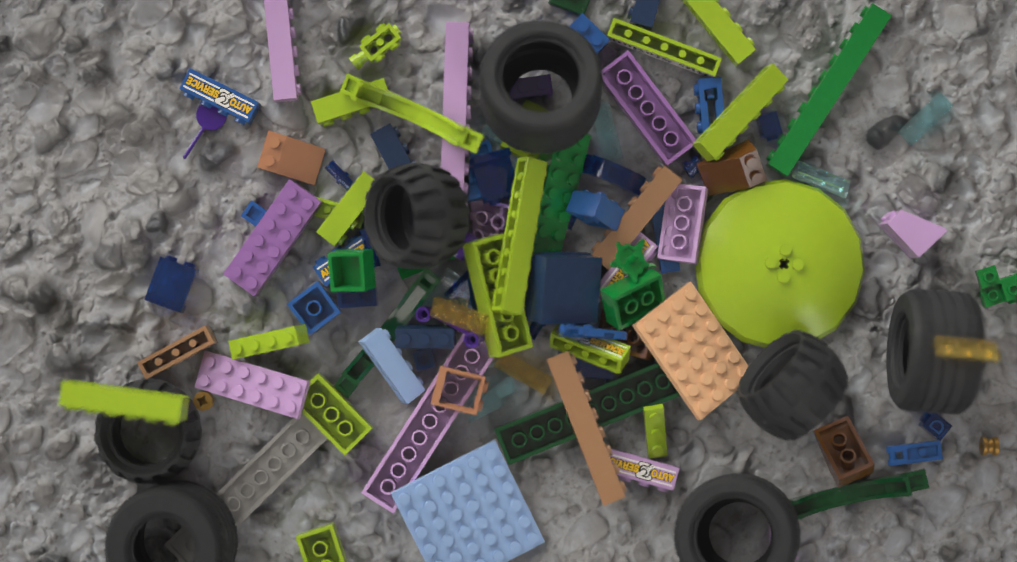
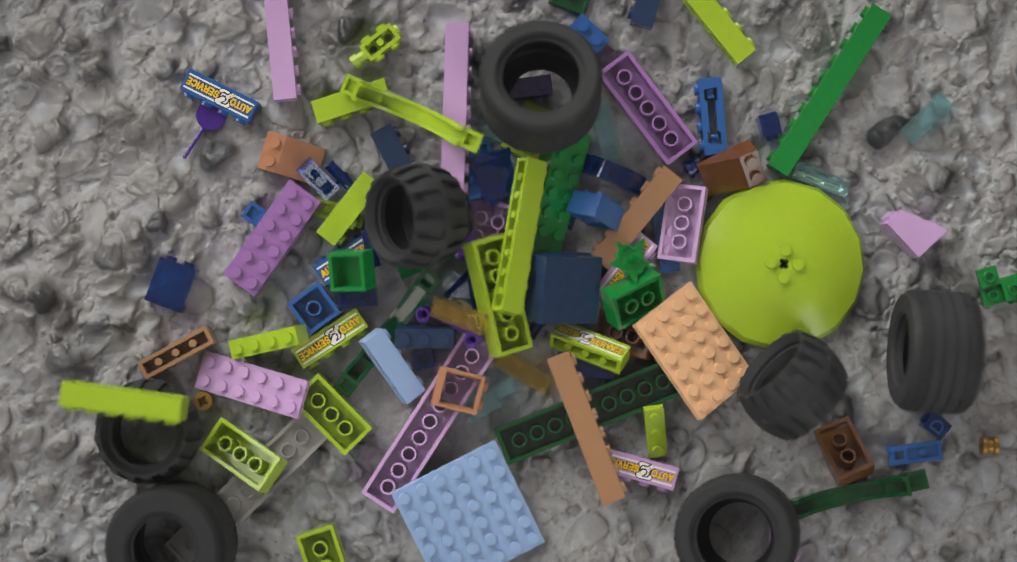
blue wing [558,324,627,340] -> none
lime brick [607,18,722,78] -> none
lime brick [692,63,788,161] -> none
clear yellow plate [933,337,1000,361] -> none
none -> lime brick [199,417,288,494]
none -> brick [291,308,370,370]
none -> clear blue brick [296,156,340,201]

